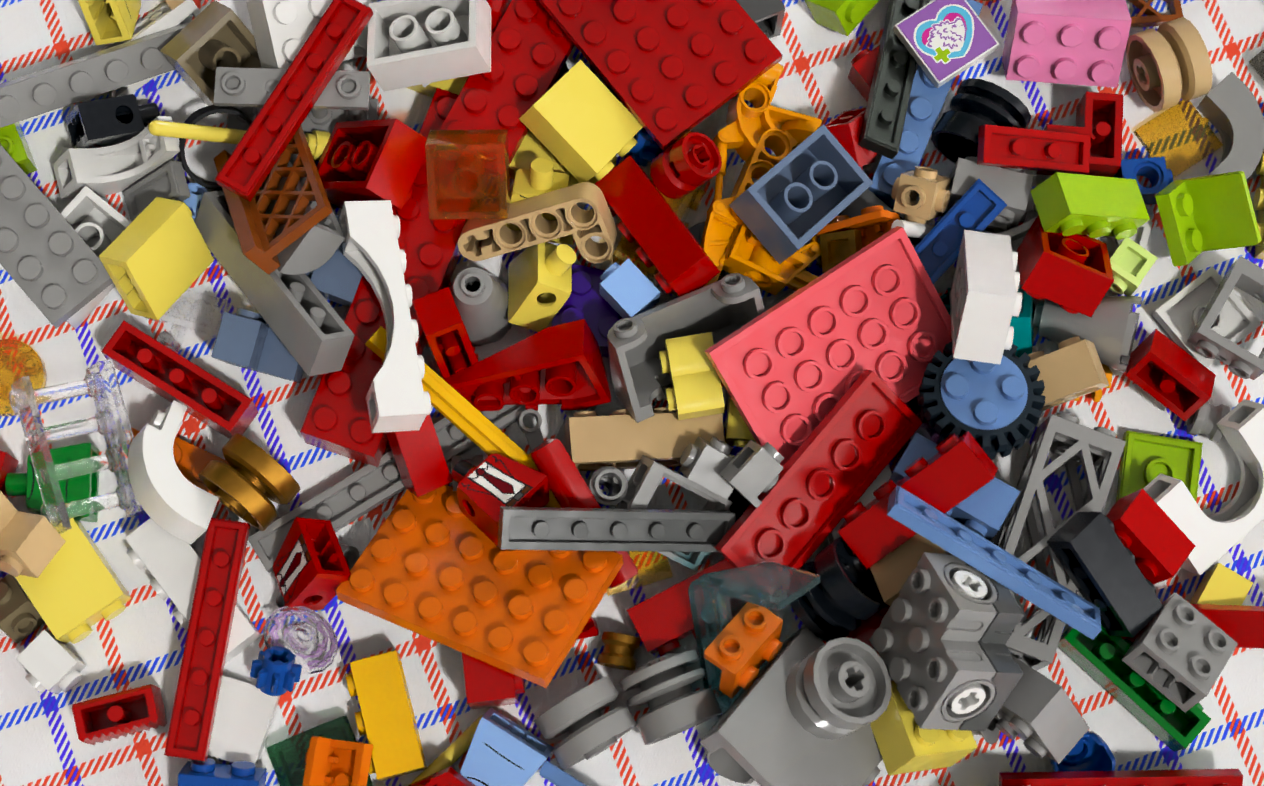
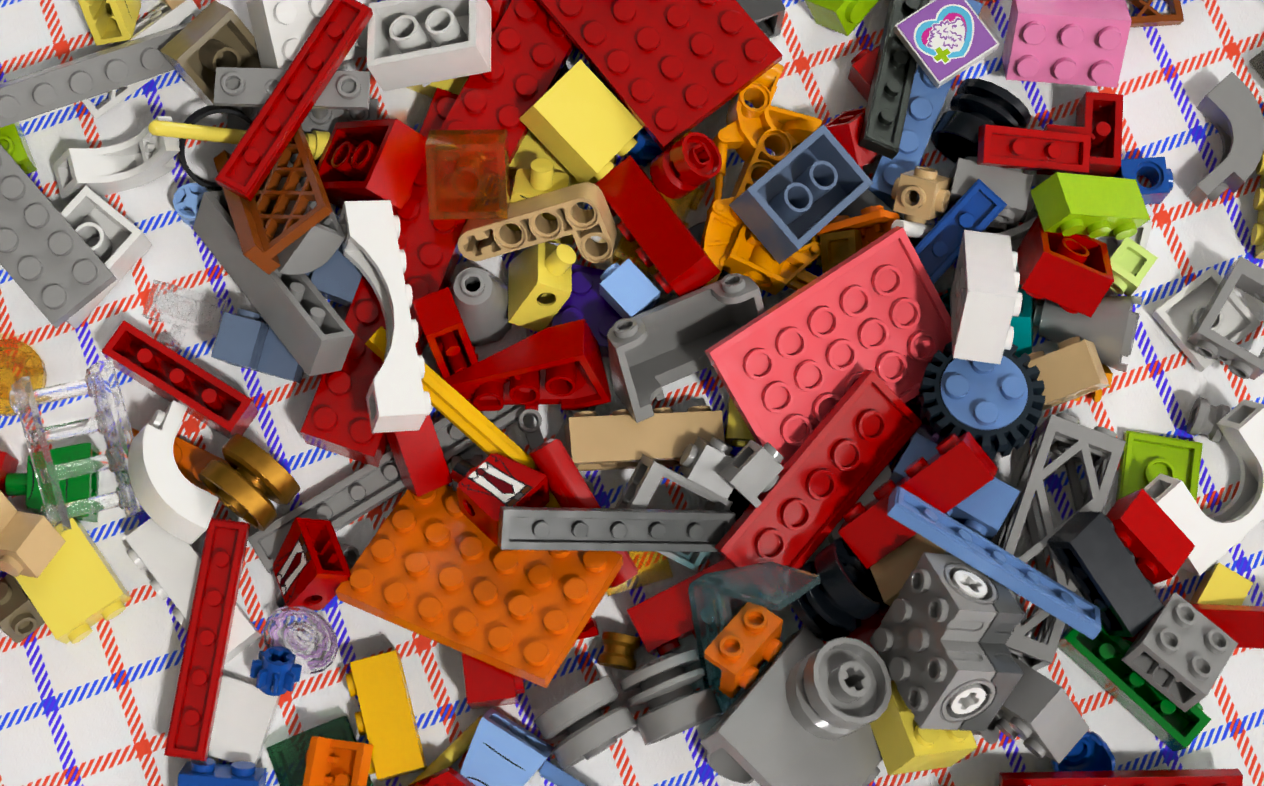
white brick [15,629,86,694] -> none
black torso [65,94,160,148] -> none
red brick [72,684,167,745] -> none
light yellow brick [98,197,214,320] -> none
light grey tile [123,160,191,222] -> none
light grey cone [589,466,628,505] -> none
light yellow brick [659,332,725,420] -> none
red brick [1125,329,1216,421] -> none
tan wheel [1126,17,1213,112] -> none
clear yellow piece [1134,100,1223,179] -> none
lime bracket [1155,171,1261,267] -> none

